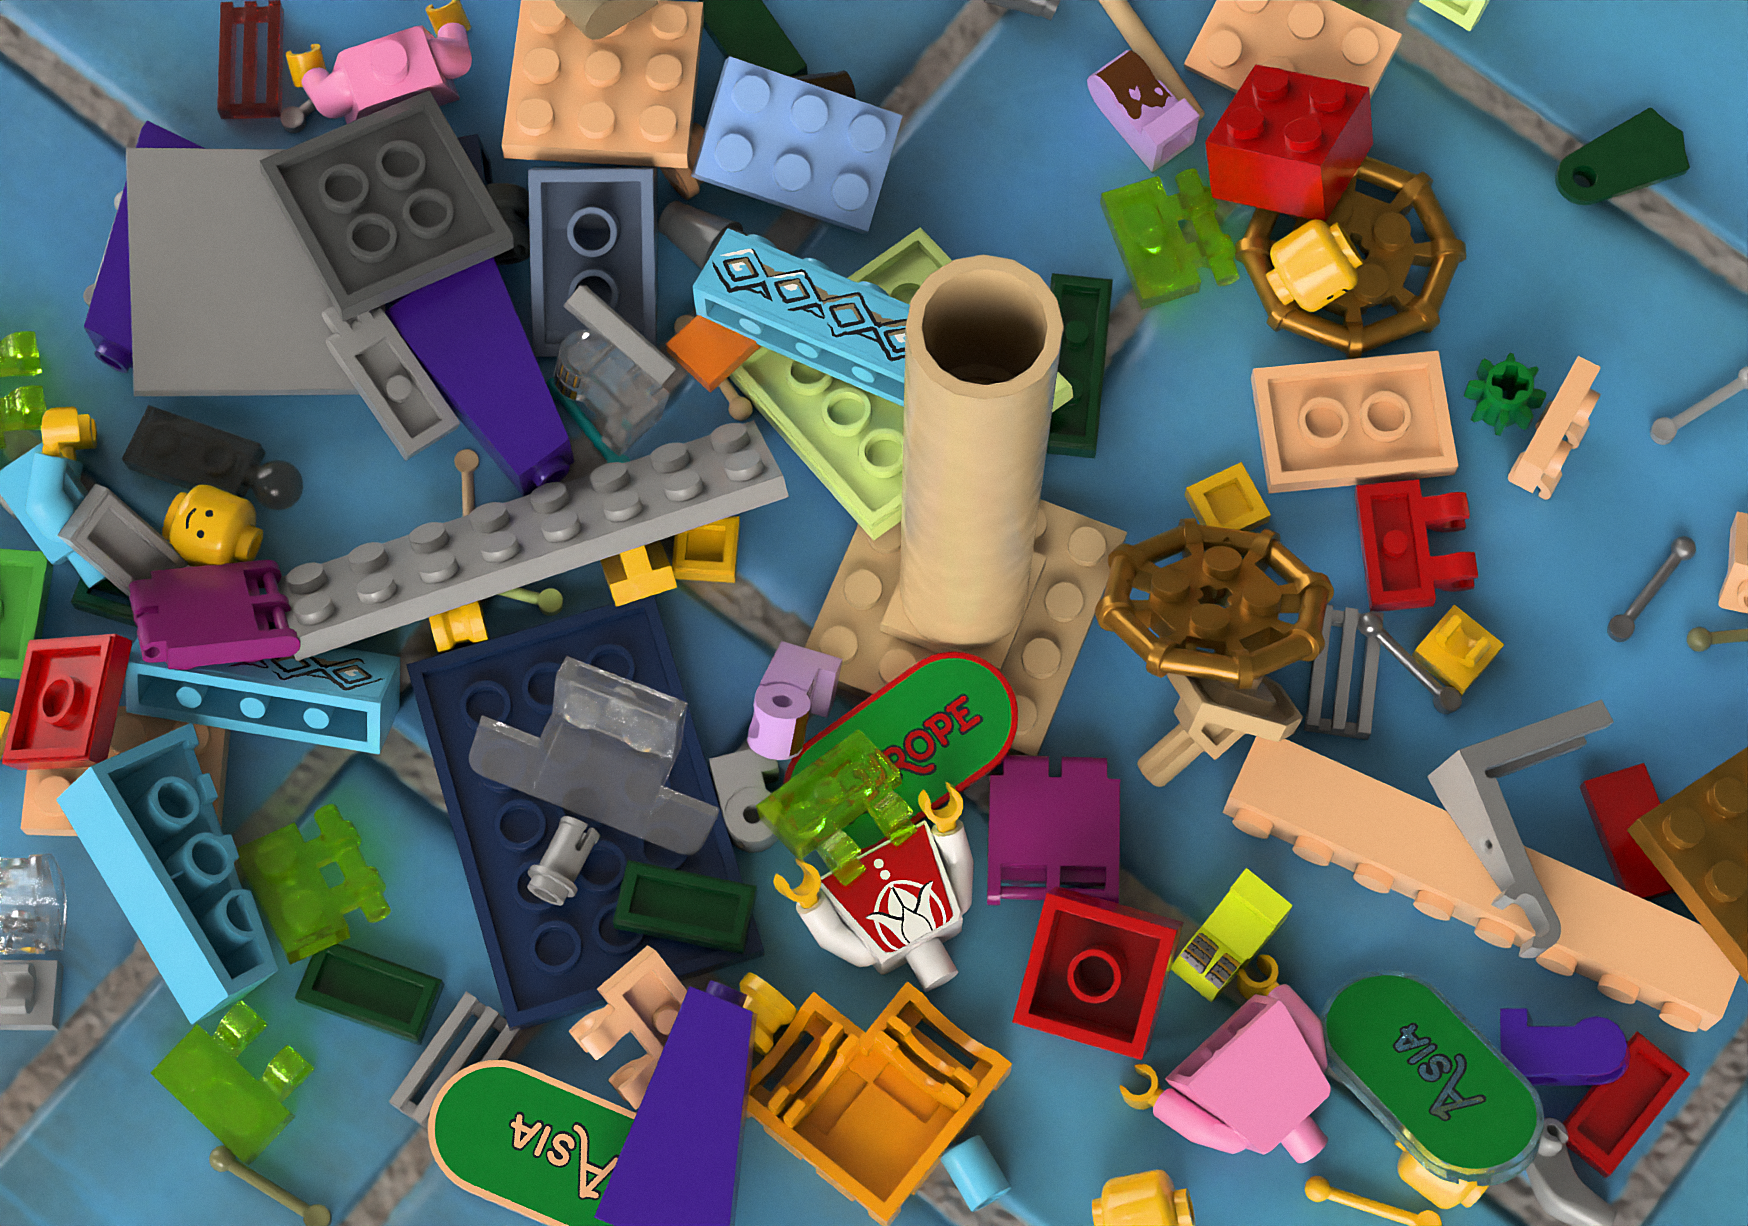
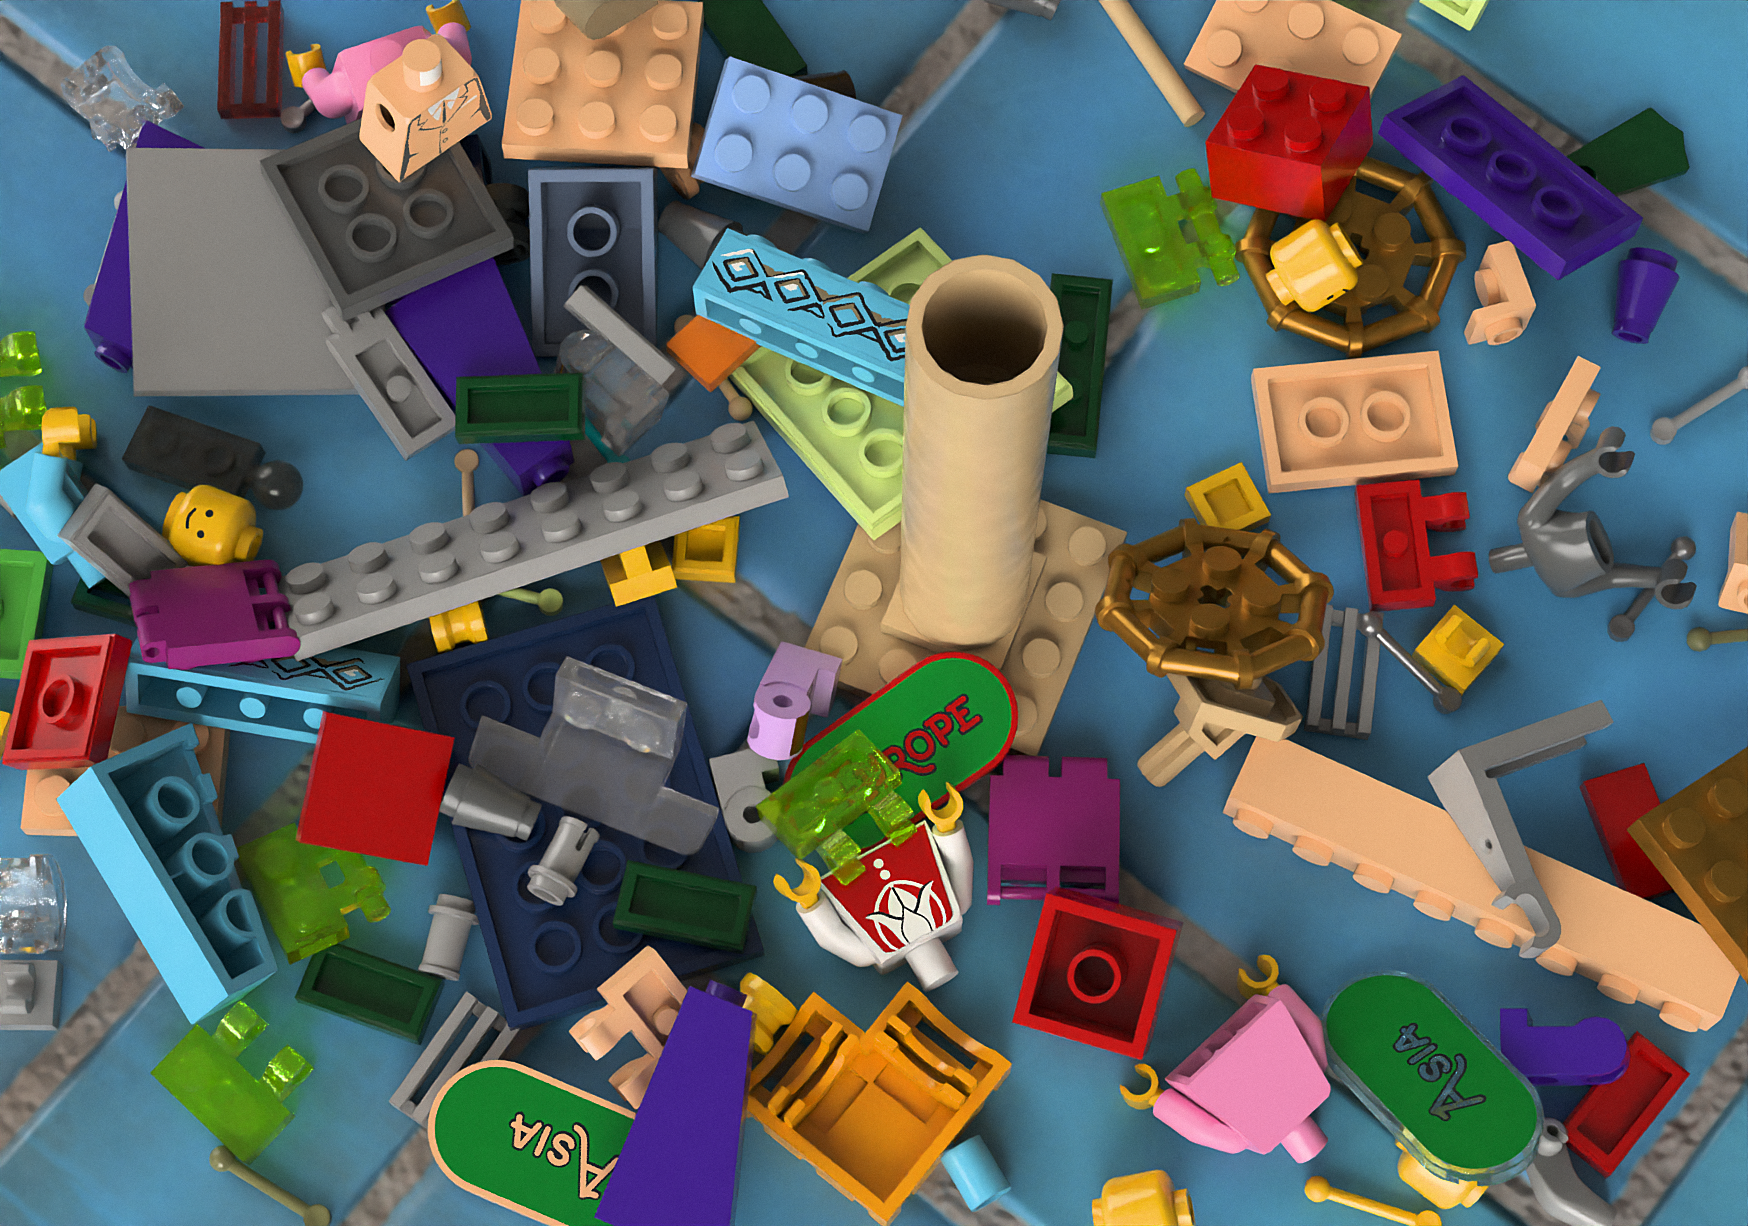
lavender leg [1087,50,1200,173] -> none
neon yellow leg [1171,868,1293,1003] -> none
green gear [1463,353,1546,436] -> none
none -> clear piece [61,46,184,152]
none -> red tile [295,711,455,866]
none -> light nougat torso [359,34,492,182]
none -> light grey pin [418,894,479,981]
none -> dark grey cone [439,763,542,841]
none -> dark green tile [455,373,586,444]
none -> dark purple plate [1378,75,1643,280]
none -> light nougat bracket [1464,240,1536,345]
none -> dark grey piece [1489,426,1697,609]
none -> dark purple cone [1612,247,1680,344]

